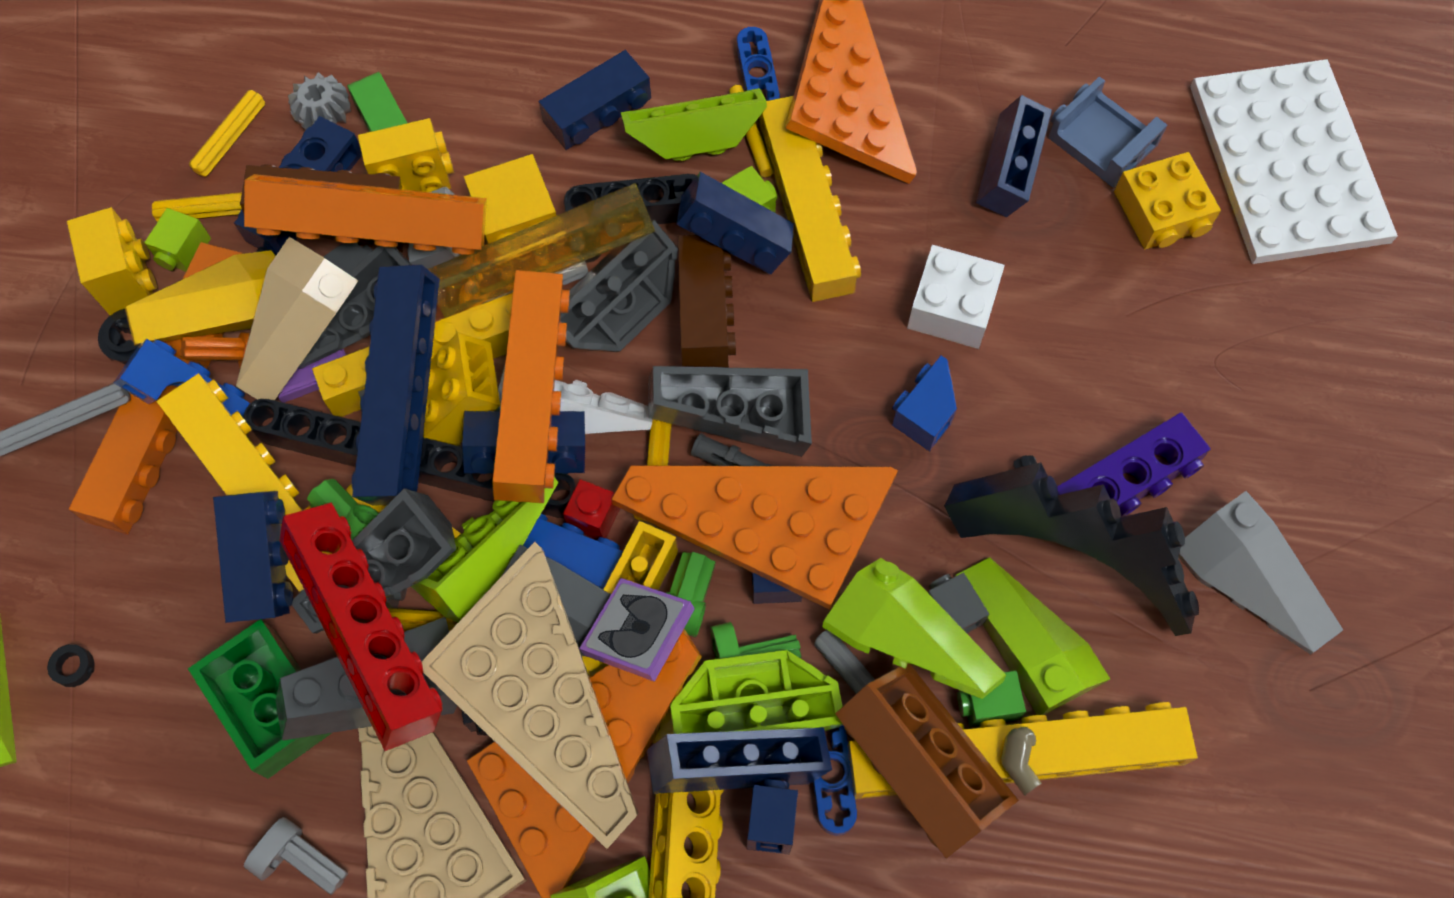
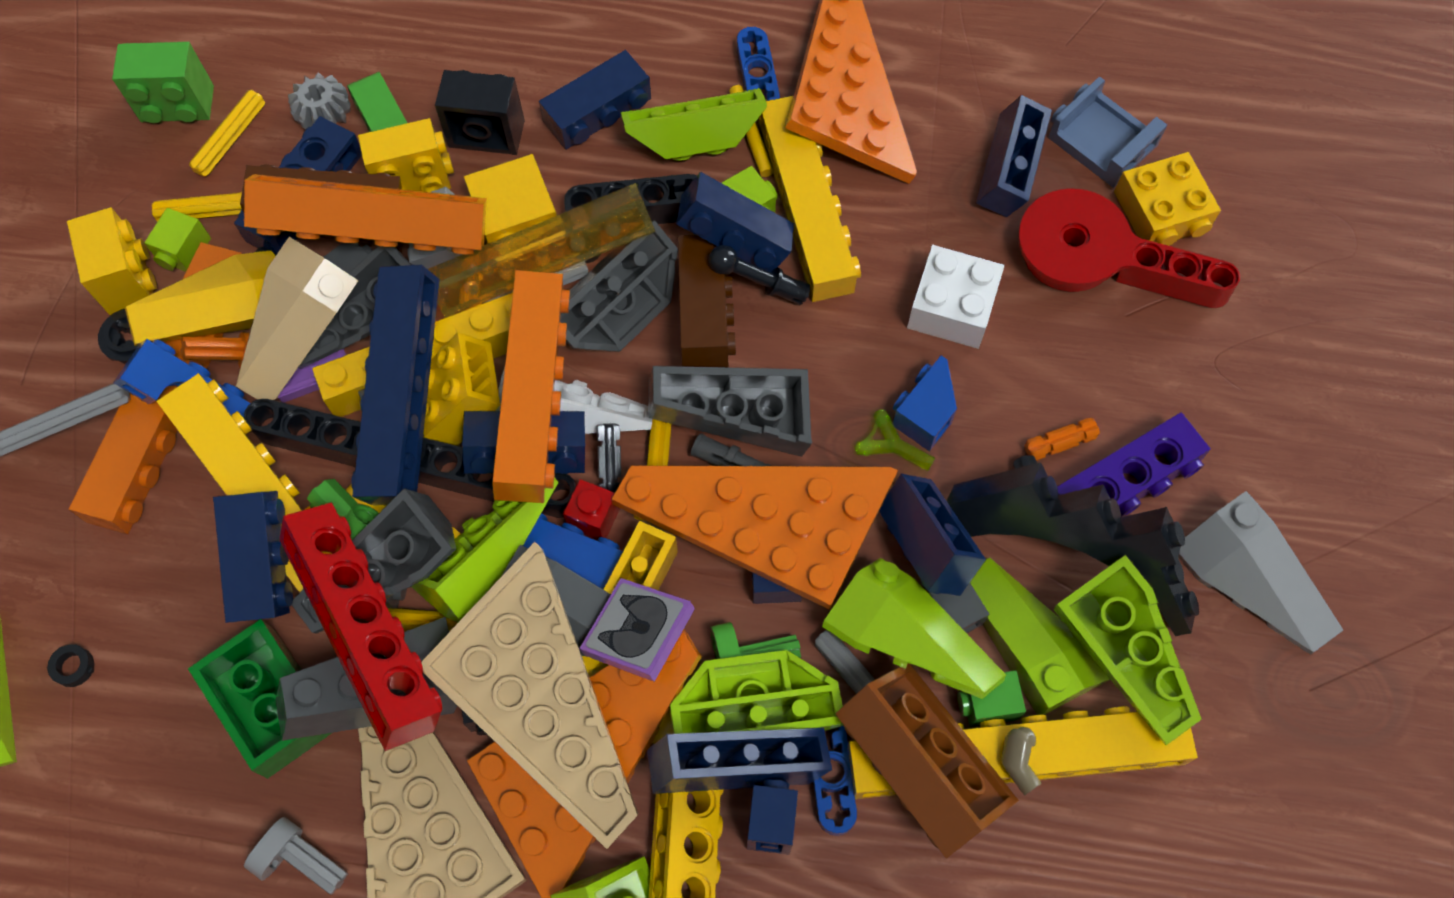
bright green piece [666,552,716,638] -> none
white plate [1190,59,1398,264] -> none
none -> bright green brick [112,42,214,123]
none -> black brick [435,70,525,155]
none -> black axle [597,423,621,492]
none -> black pin [708,245,810,306]
none -> clear neon green piece [855,409,935,471]
none -> dark blue brick [879,473,986,596]
none -> red beam [1018,188,1240,308]
none -> orange axle [1024,418,1100,461]
none -> lime wedge [1054,555,1202,745]

